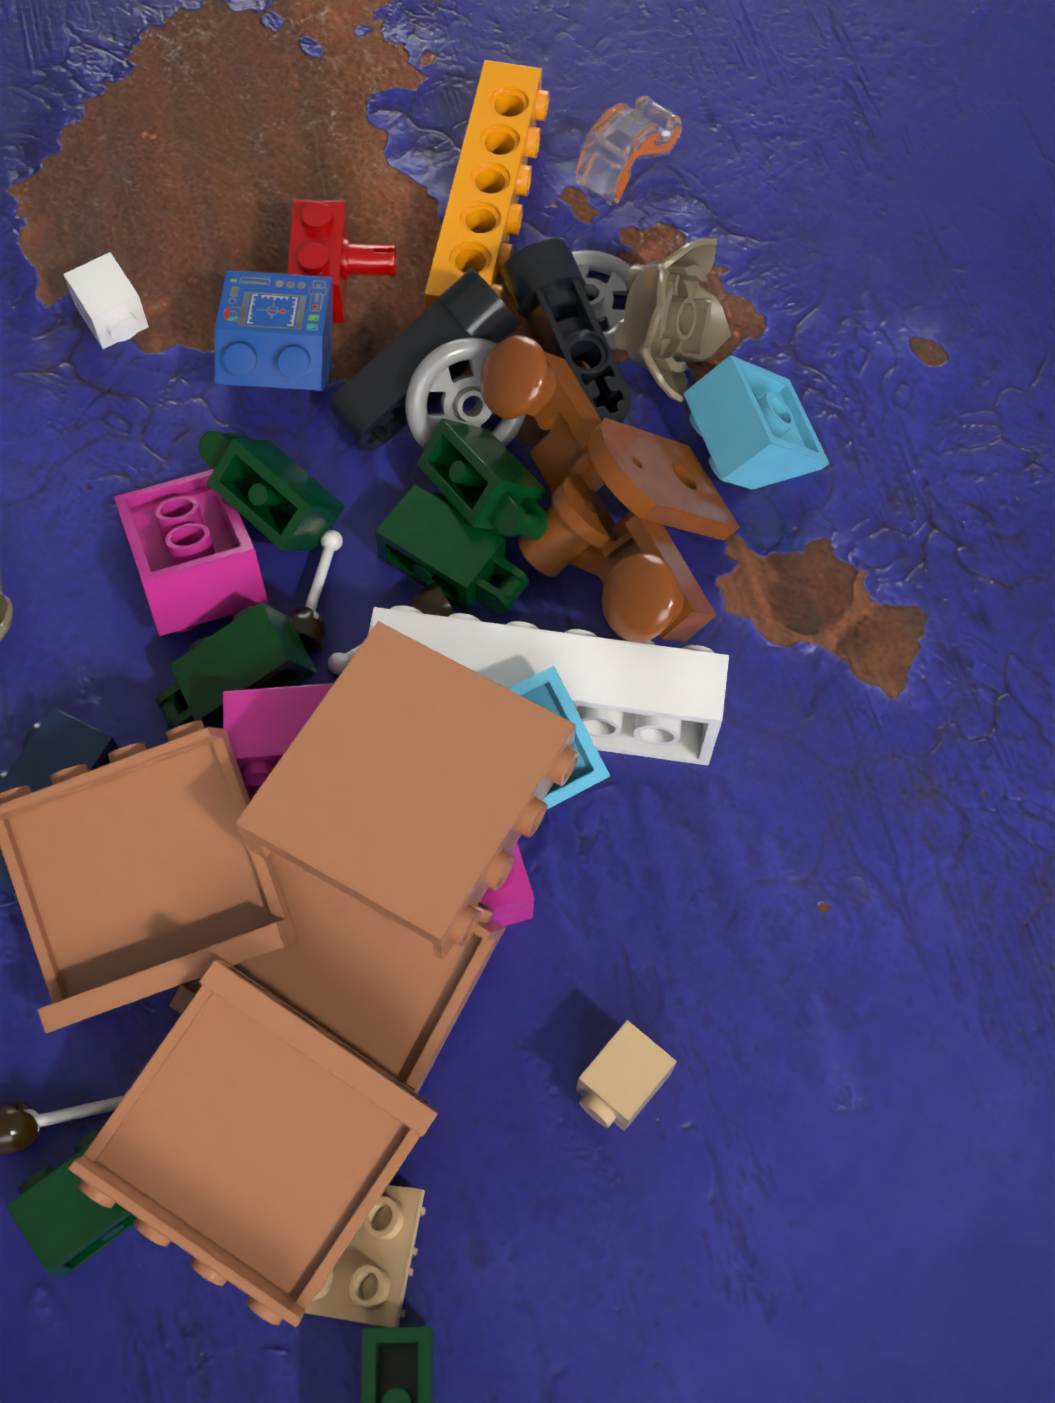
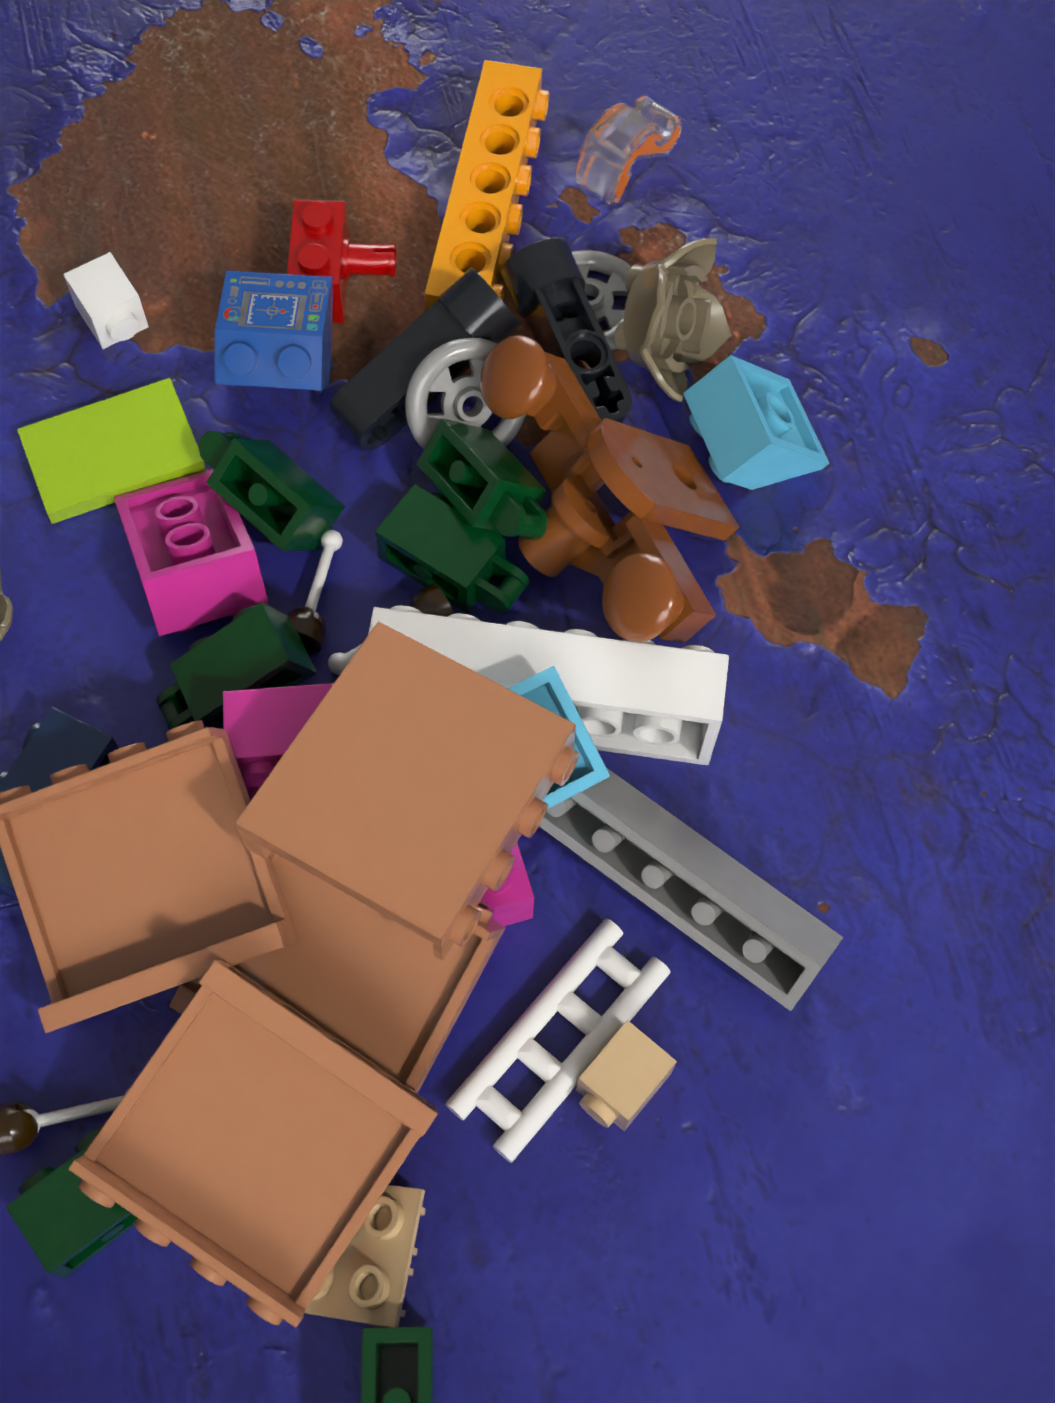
none -> lime tile [17,378,207,524]
none -> white bar [445,918,671,1163]
none -> light grey brick [539,768,844,1011]

